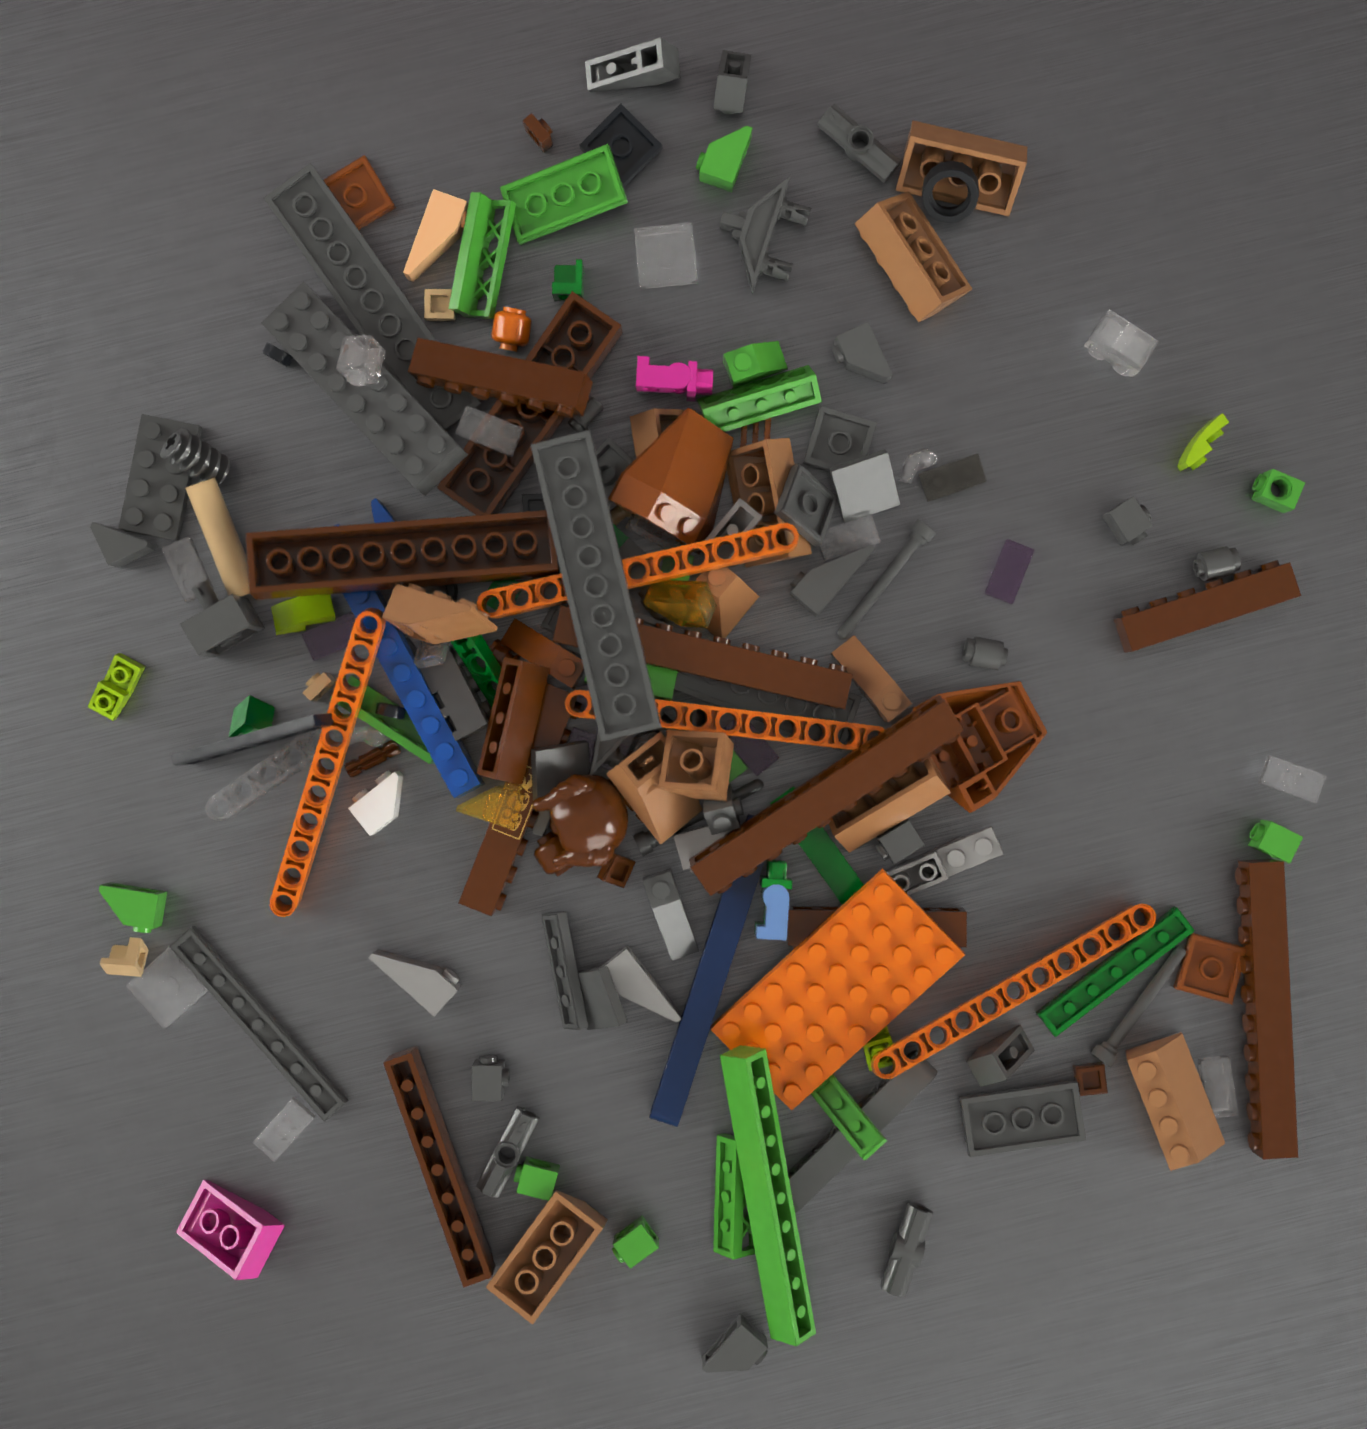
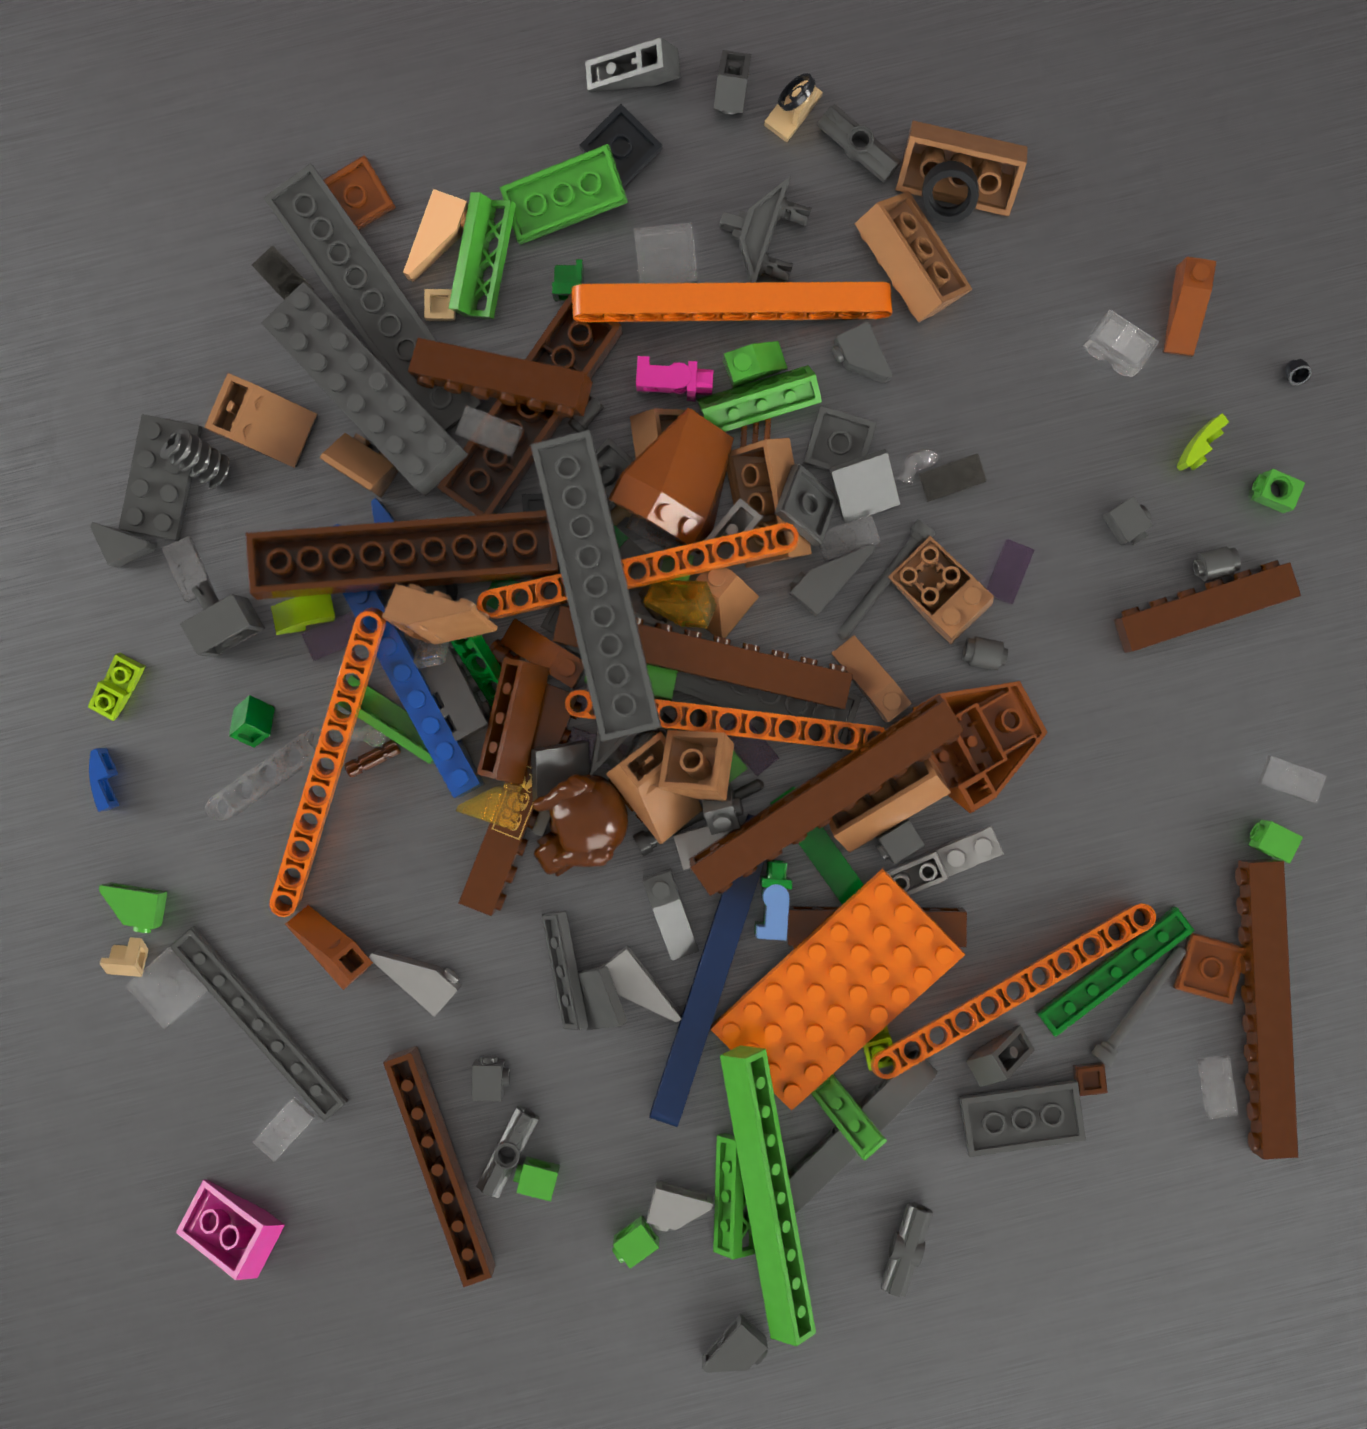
black tile [171,713,334,766] -> none
tan brick [185,477,250,596] -> none
black tile [262,342,293,367] -> none
tan plate [302,672,337,702] -> none
clear brick [336,335,386,386] -> none
white slope [348,770,403,836] -> none
black tile [375,702,406,720] -> none
medium nougat slope [485,1190,608,1325] -> none
orange head [491,306,532,352] -> none
reddish brown plate [522,113,553,153] -> none
reddish brown tile [597,852,636,888] -> none
bright green slope [696,126,753,193] -> none
medium nougat slope [1125,1032,1225,1171] -> none
none -> blue slope [89,748,119,812]
none -> medium nougat slope [204,373,318,468]
none -> clear smoke slope [252,245,314,300]
none -> dark orange slope [285,905,373,990]
none -> medium nougat slope [320,433,399,498]
none -> orange beam [571,282,893,322]
none -> light grey slope [647,1180,713,1231]
none -> tan piece [764,73,823,143]
none -> medium nougat slope [888,536,994,644]
none -> dark orange slope [1163,256,1216,357]
none -> black hinge [1285,359,1312,385]

